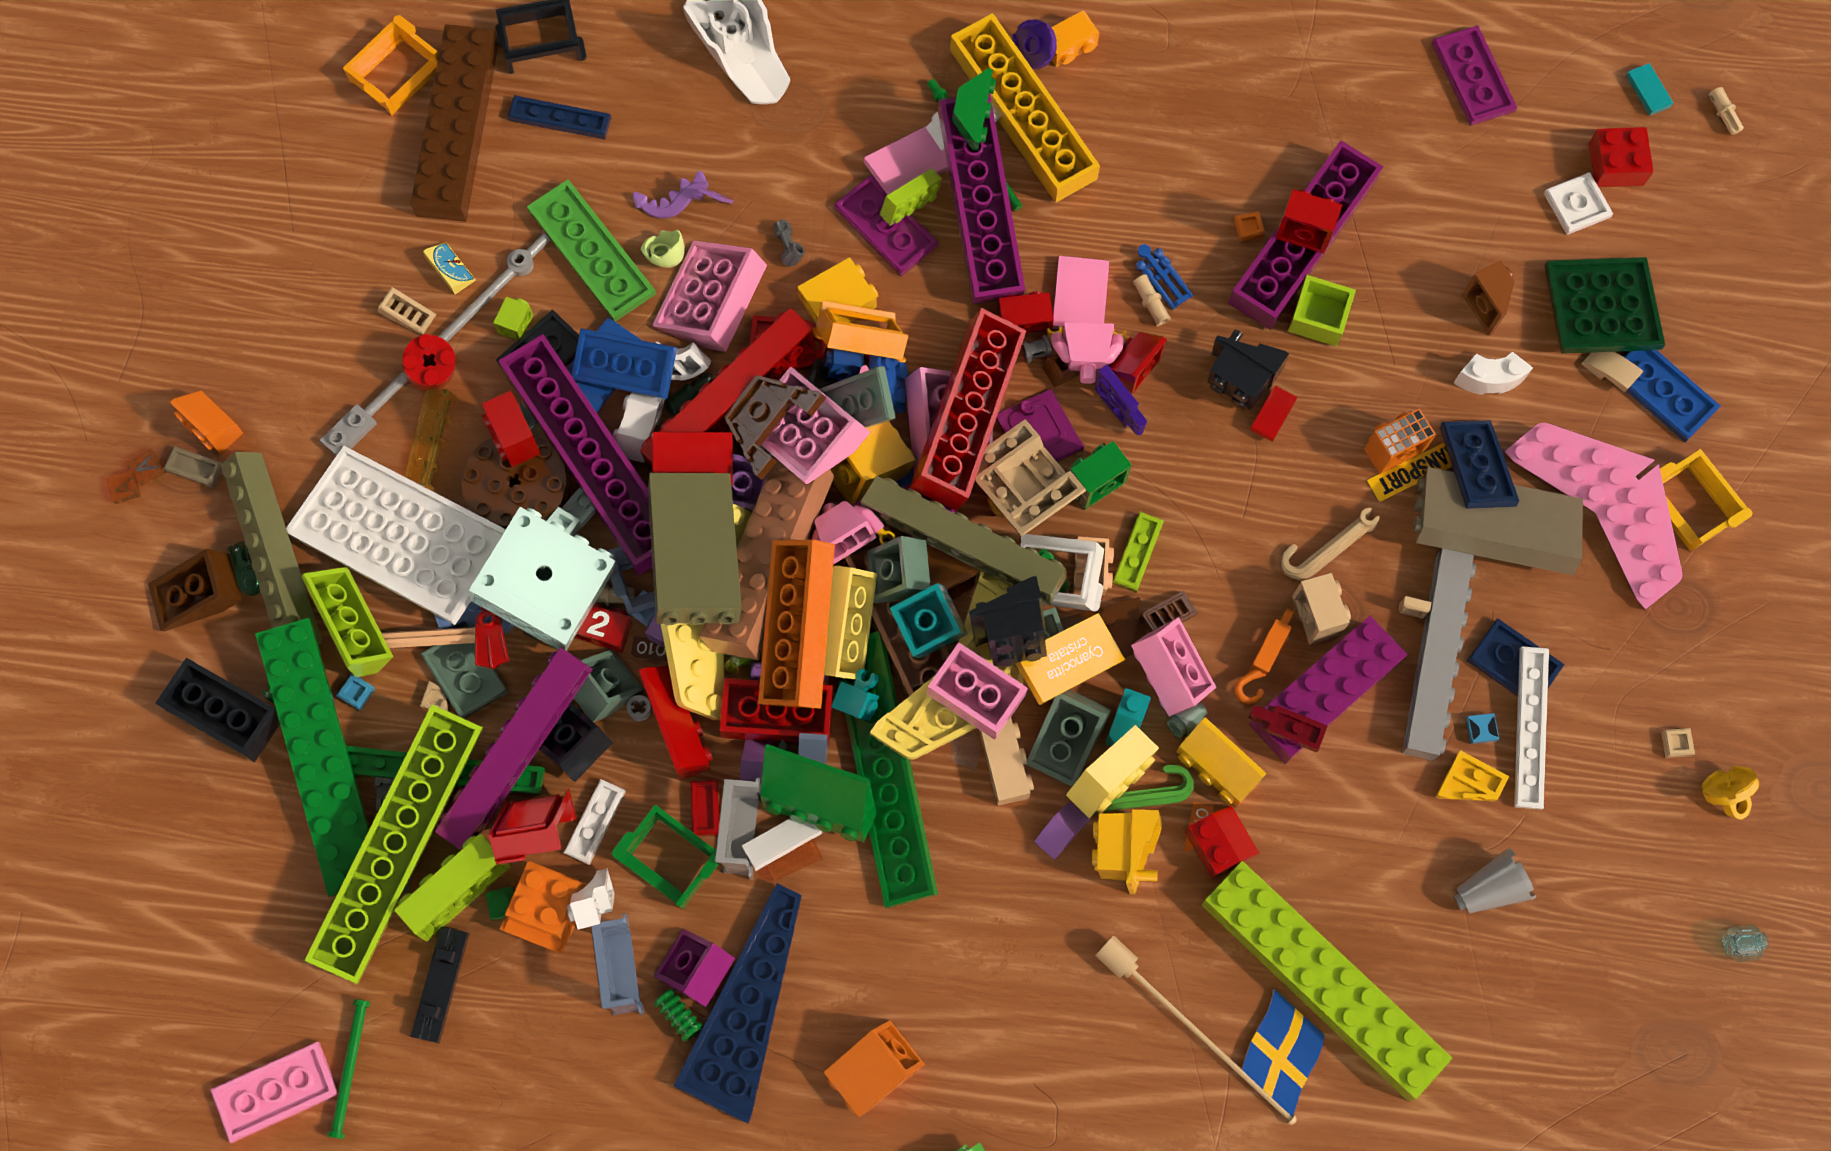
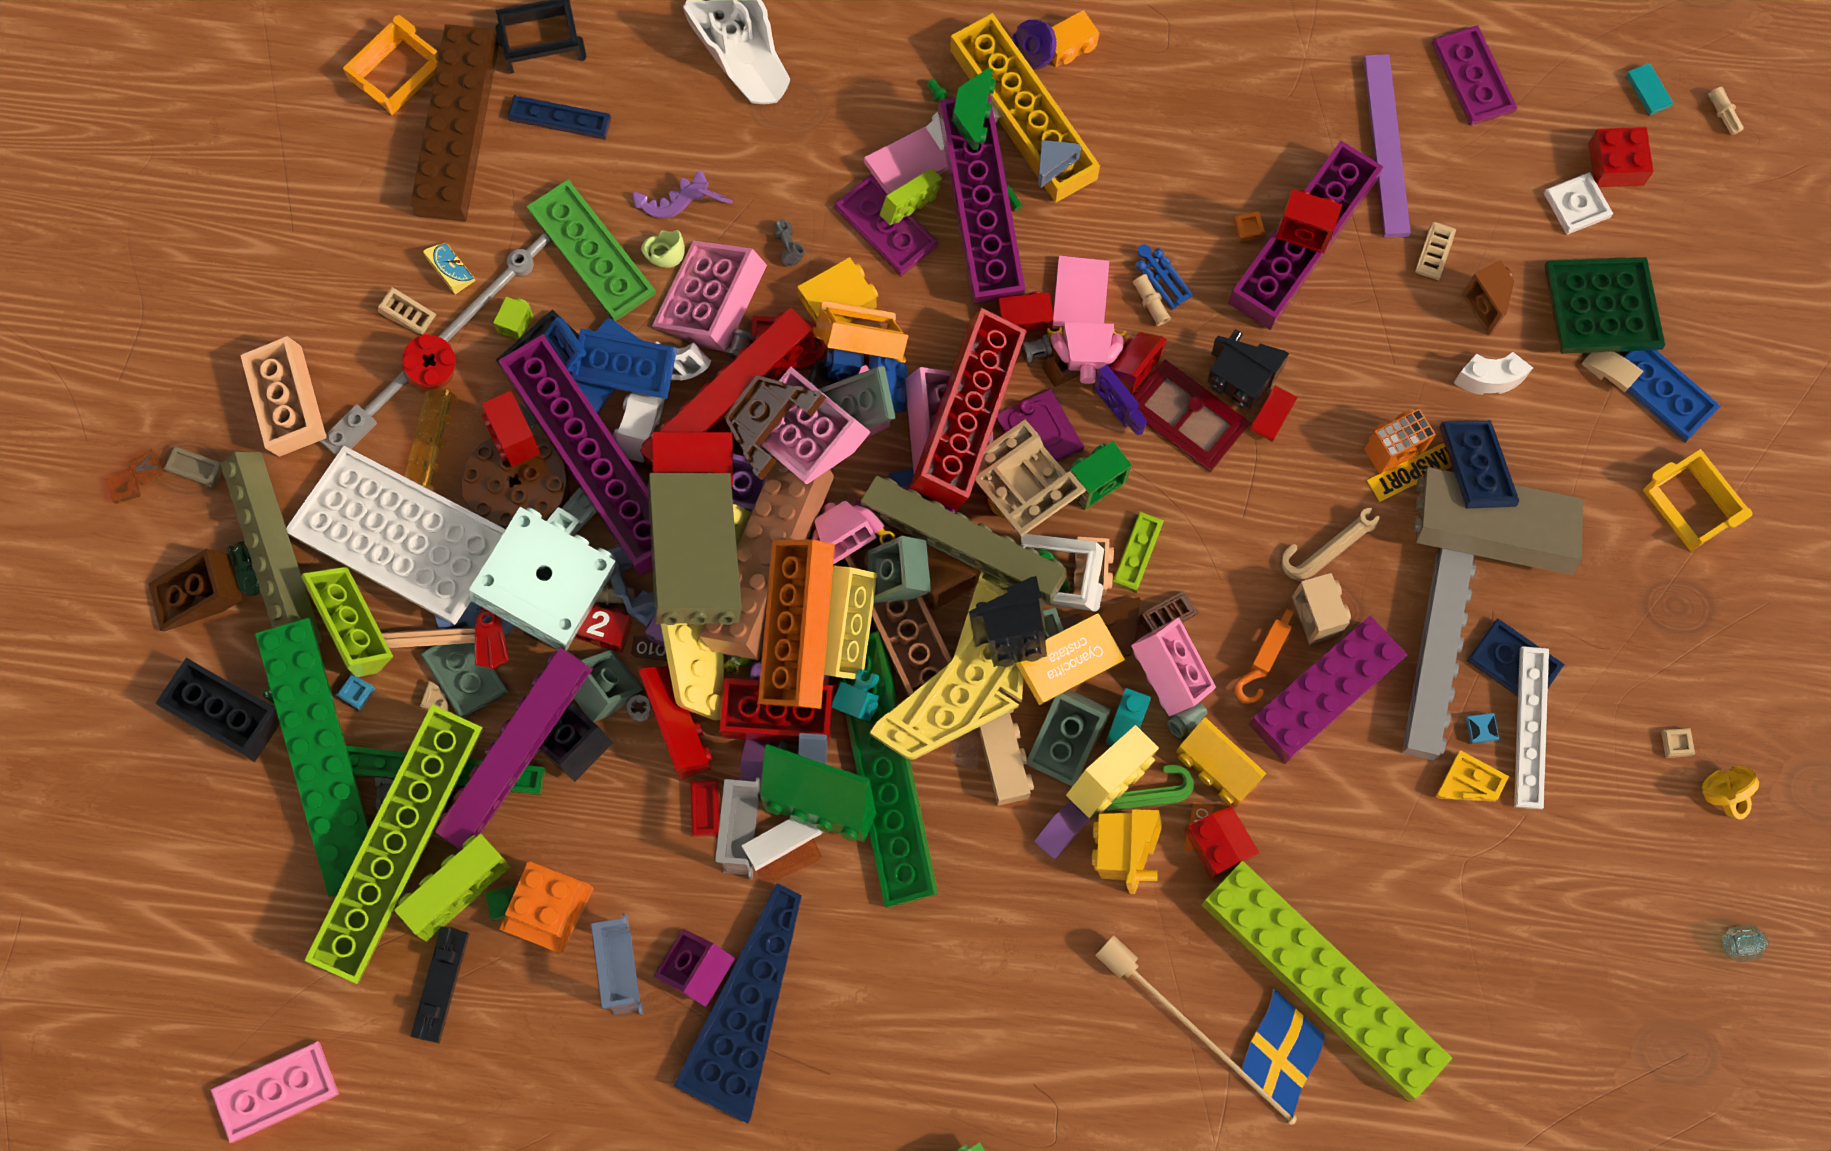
orange slope [170,391,243,454] -> none
green bar [327,999,371,1139] -> none
red piece [488,788,577,864] -> none
white tile [564,779,626,865] -> none
white slope [567,868,615,929] -> none
green piece [612,805,720,909] -> none
green piece [654,989,703,1041] -> none
arm [666,372,714,416] -> none
orange slope [824,1020,925,1117] -> none
yellow slope [830,421,916,506] -> none
teal brick [890,583,968,659] -> none
bright pink brick [927,643,1028,740] -> none
dark red hinge [1248,705,1327,753] -> none
lime piece [1288,275,1356,347] -> none
tan tile [1398,596,1432,619] -> none
light grey cone [1454,848,1536,914] -> none
bright pink wing [1505,423,1682,610] -> none
none -> light nougat brick [240,336,327,457]
none -> blue tile [544,317,587,372]
none -> dark grey bush [725,329,755,360]
none -> sand blue slope [1038,140,1081,187]
none -> dark red door [1133,359,1251,472]
none -> medium lavender tile [1364,54,1411,238]
none -> tan slope [1415,222,1456,280]

